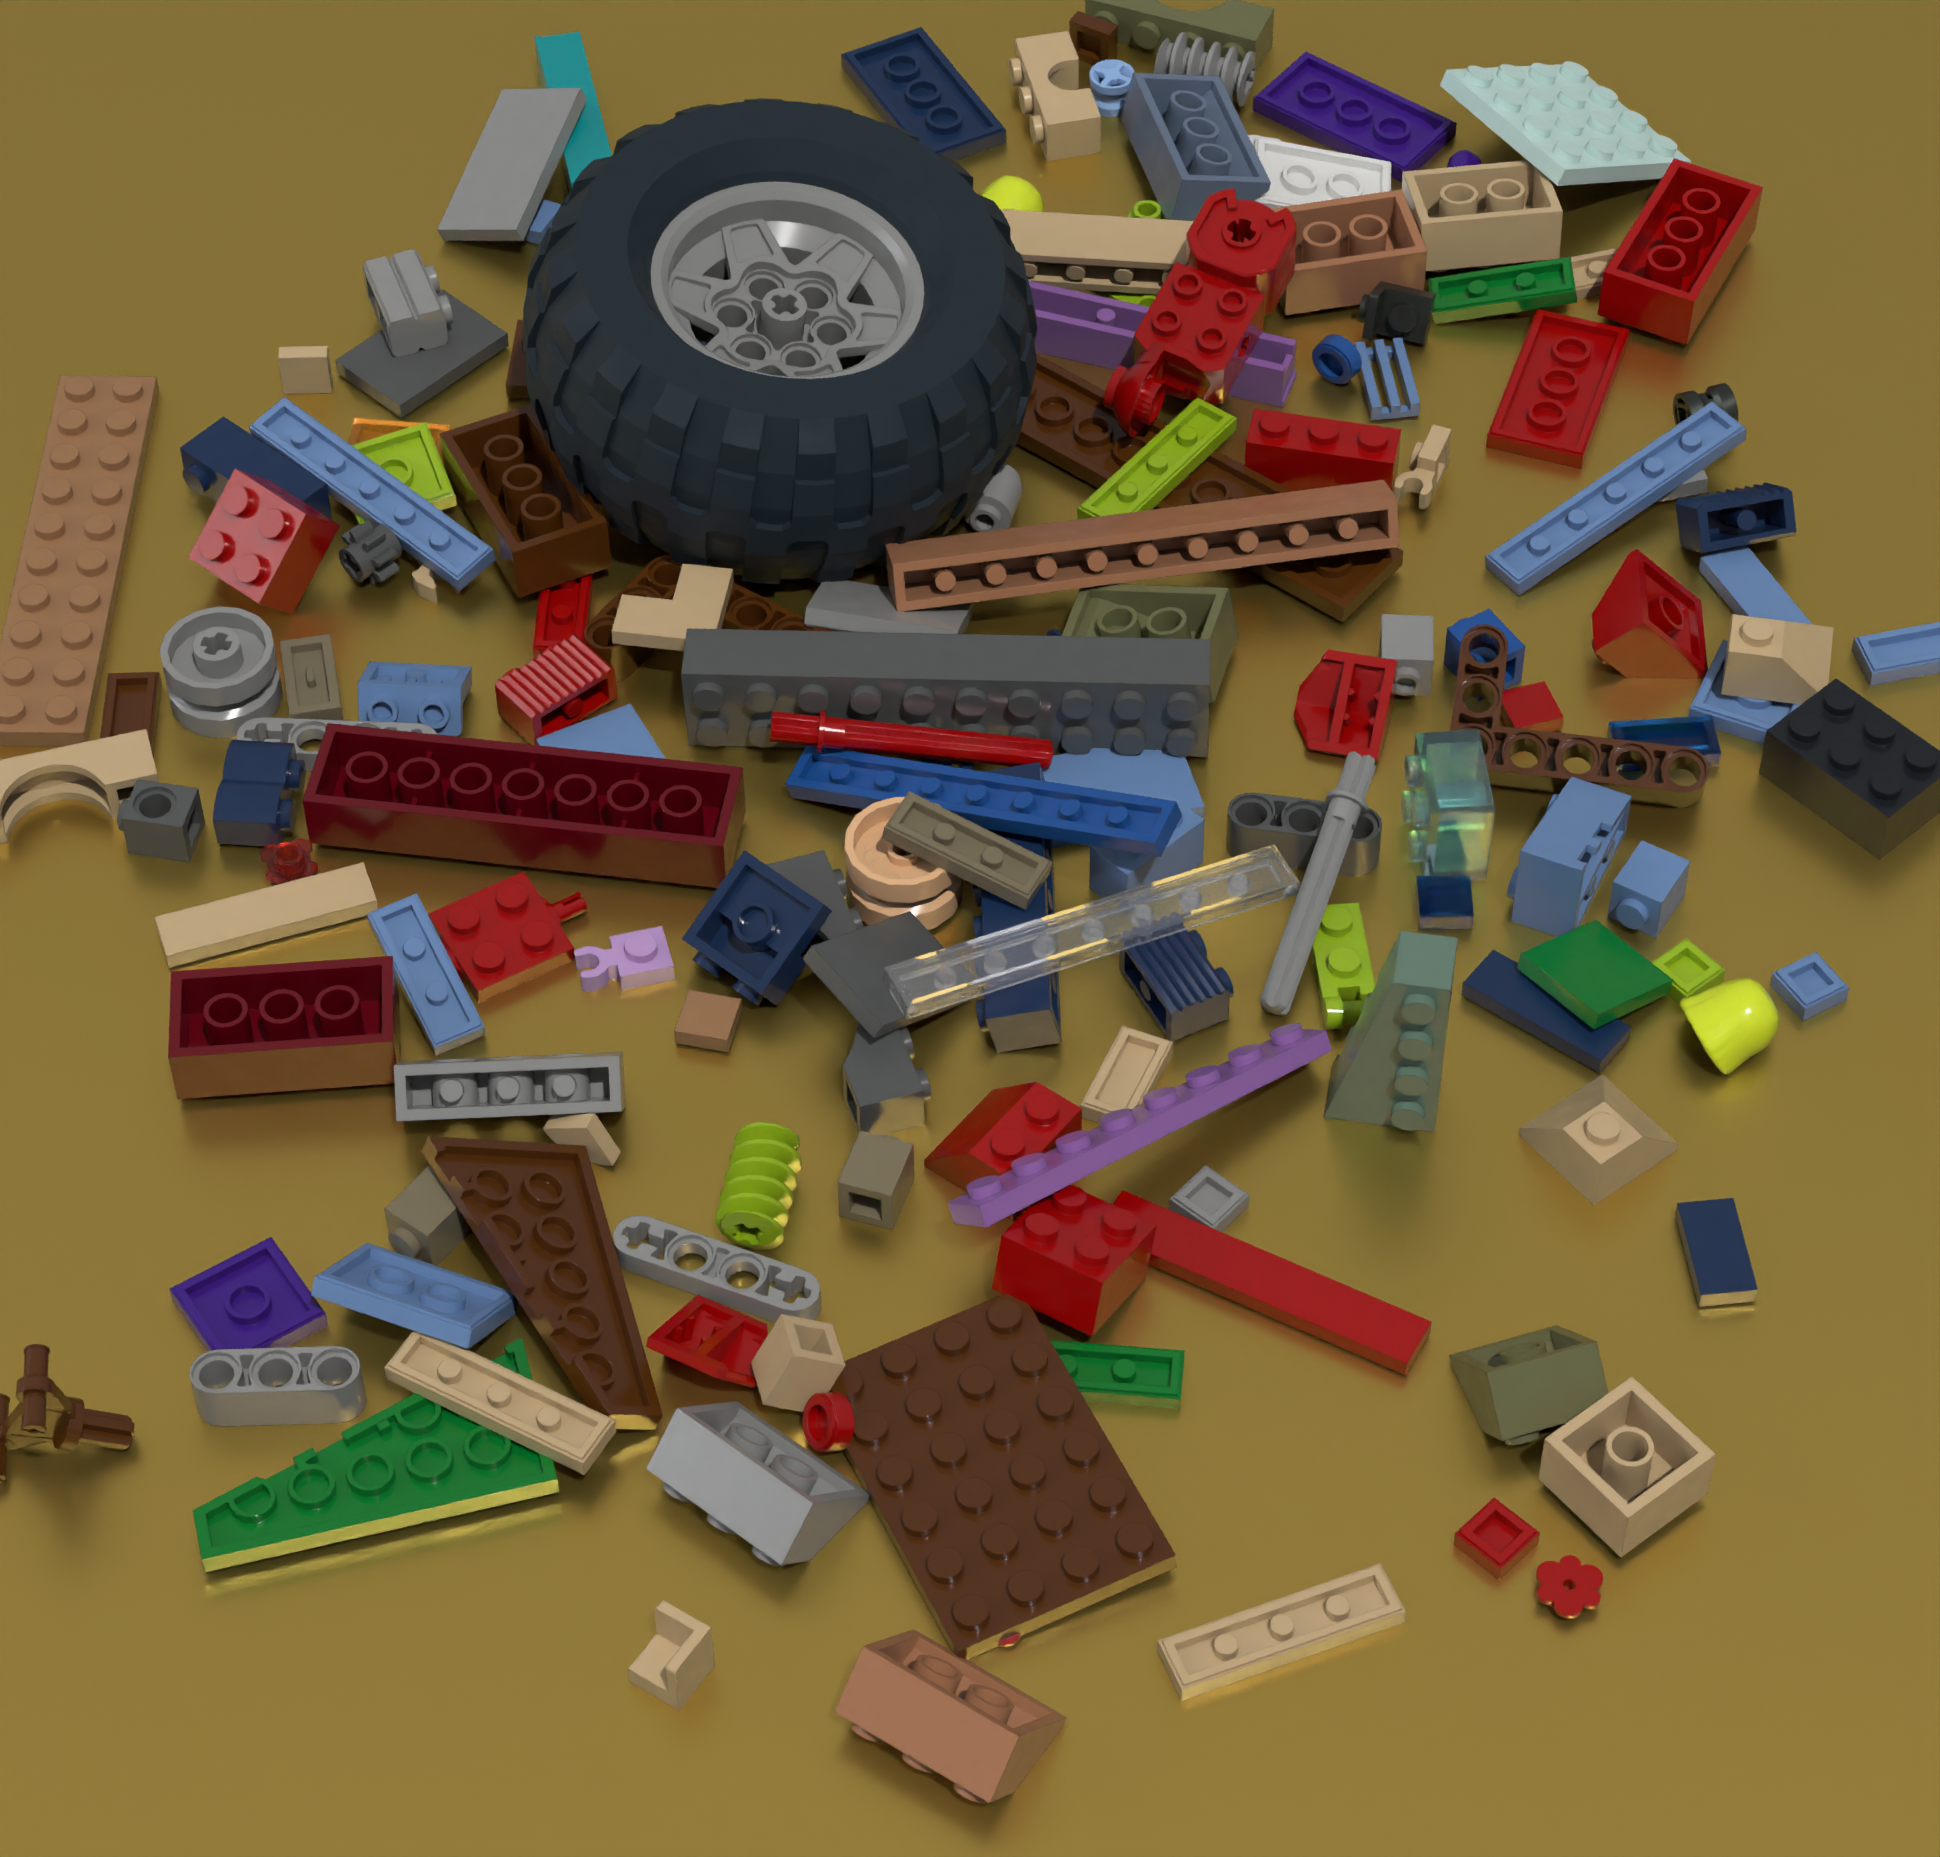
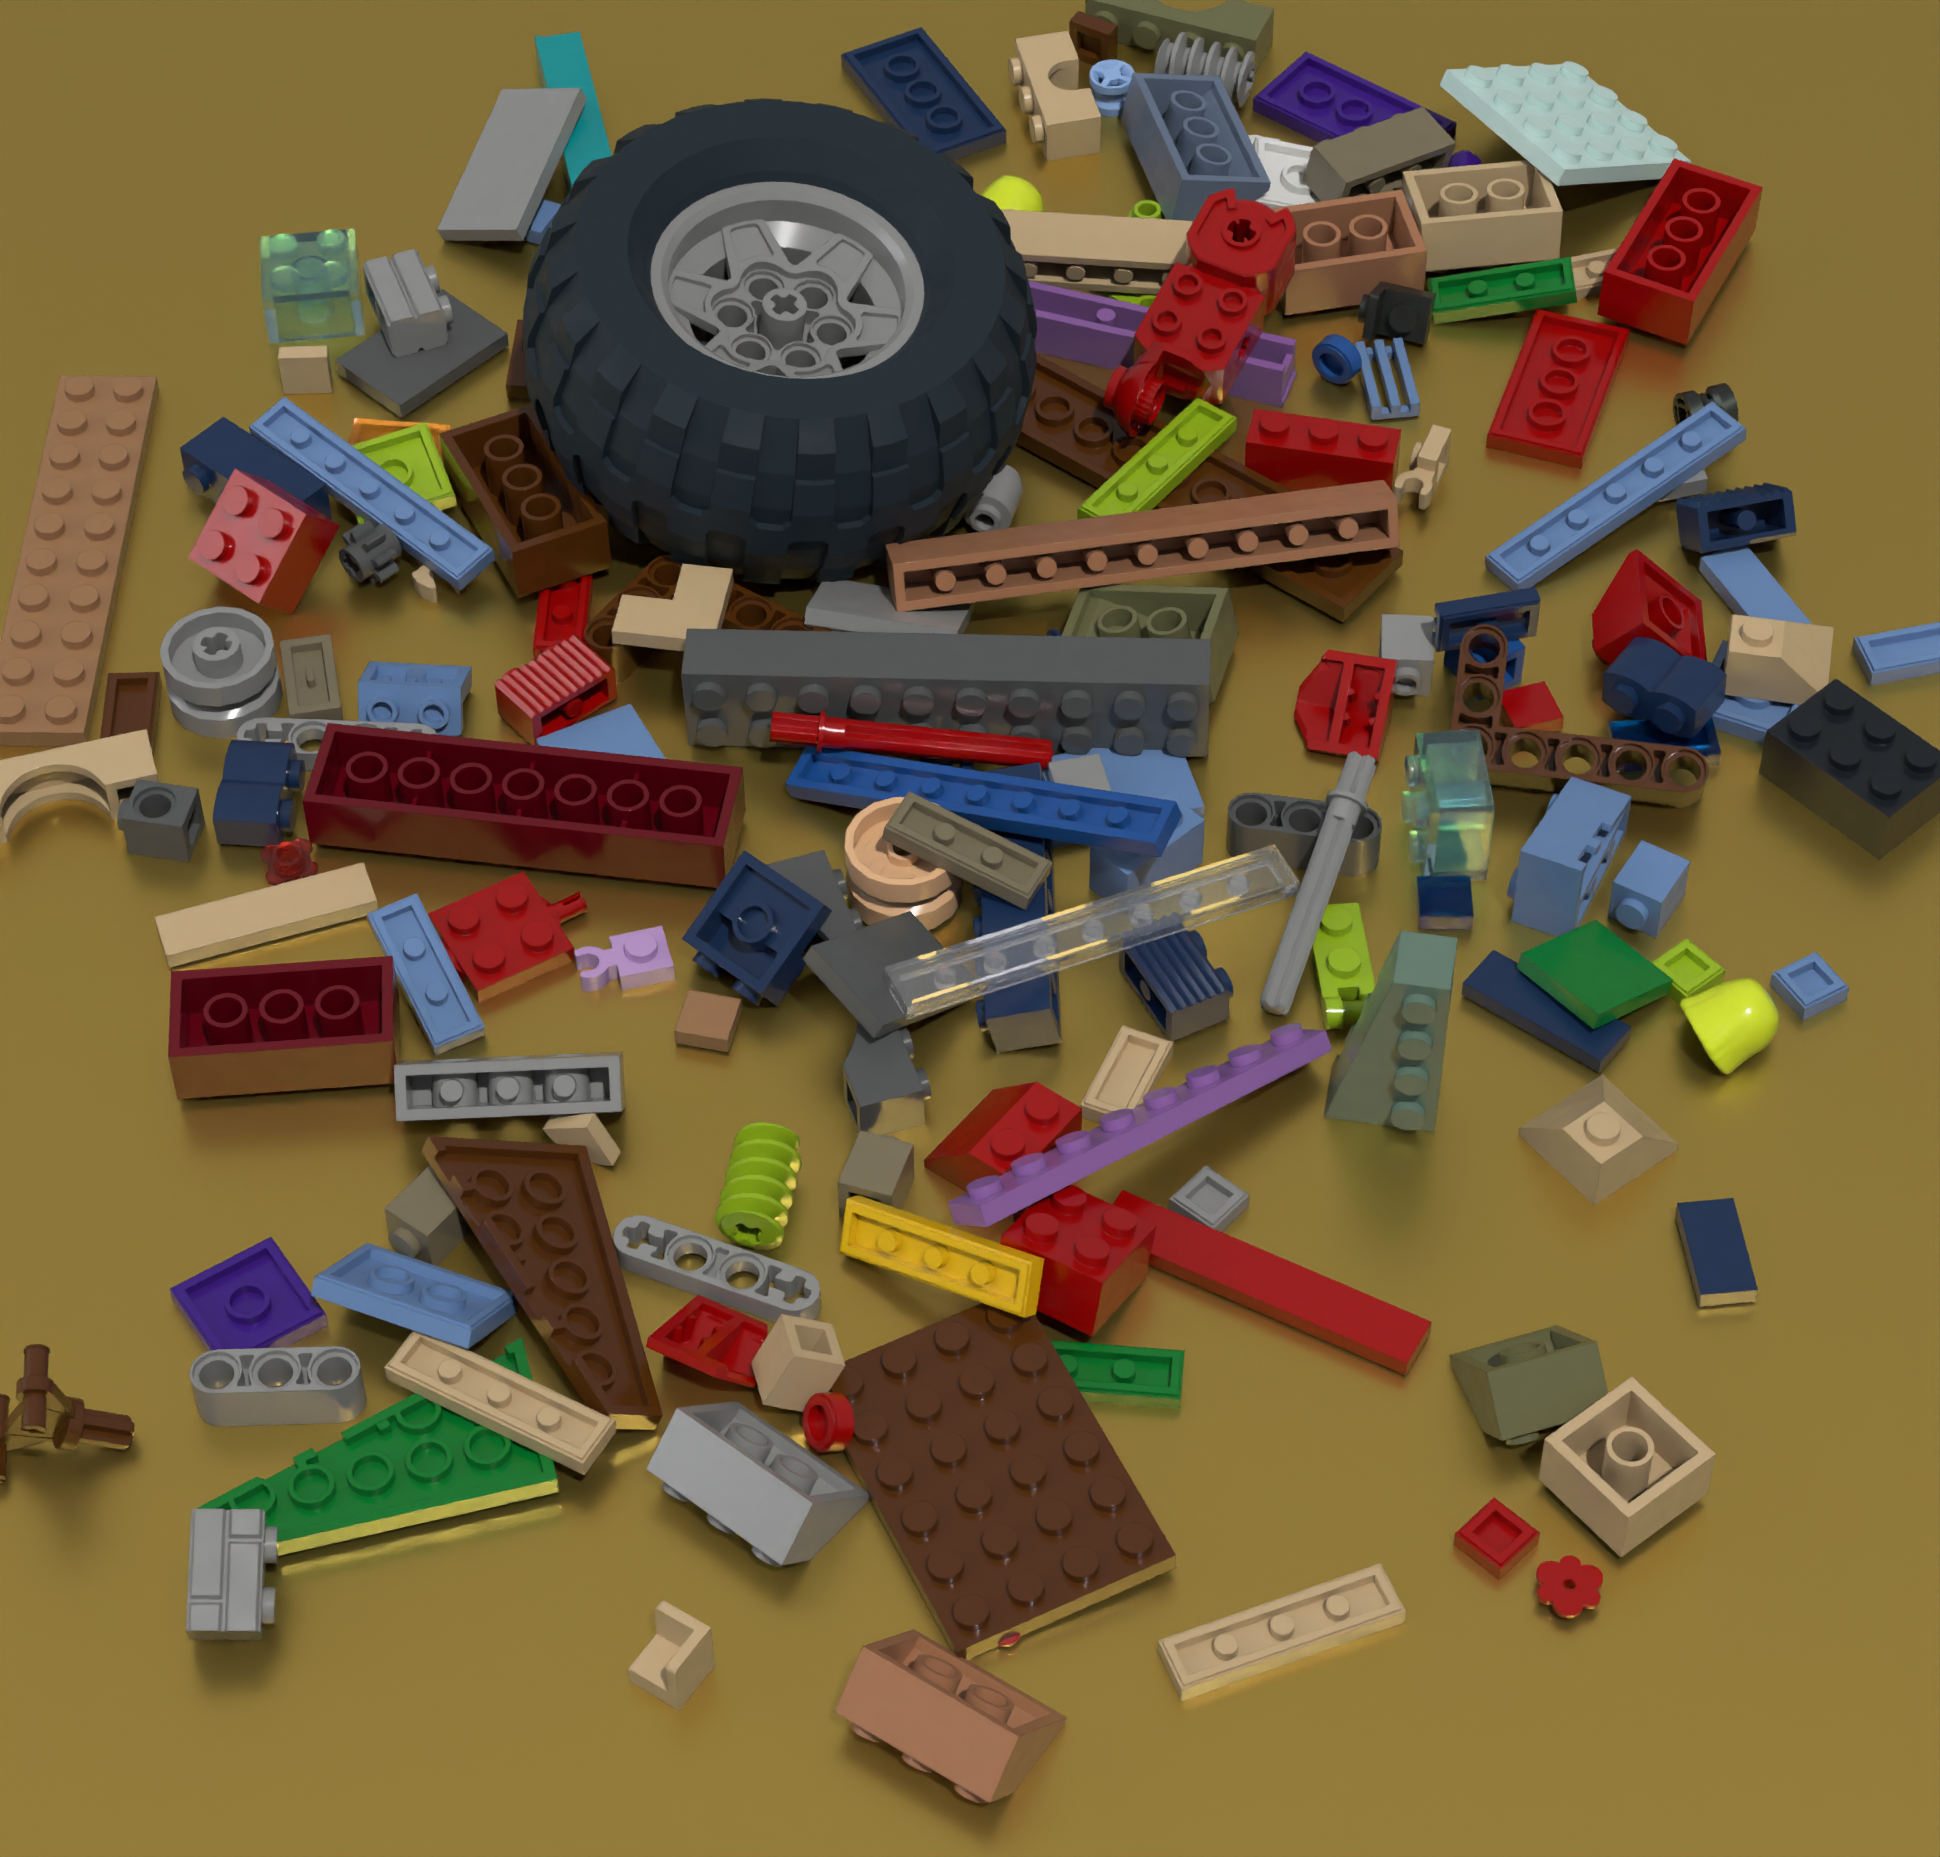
none -> light grey brick [186,1509,278,1640]
none -> clear light blue brick [259,228,365,344]
none -> yellow tile [839,1195,1044,1318]
none -> light grey tile [1048,754,1112,791]
none -> dark tan brick [1303,107,1456,201]
none -> dark blue tile [1432,587,1541,652]
none -> dark blue brick [1602,637,1727,738]

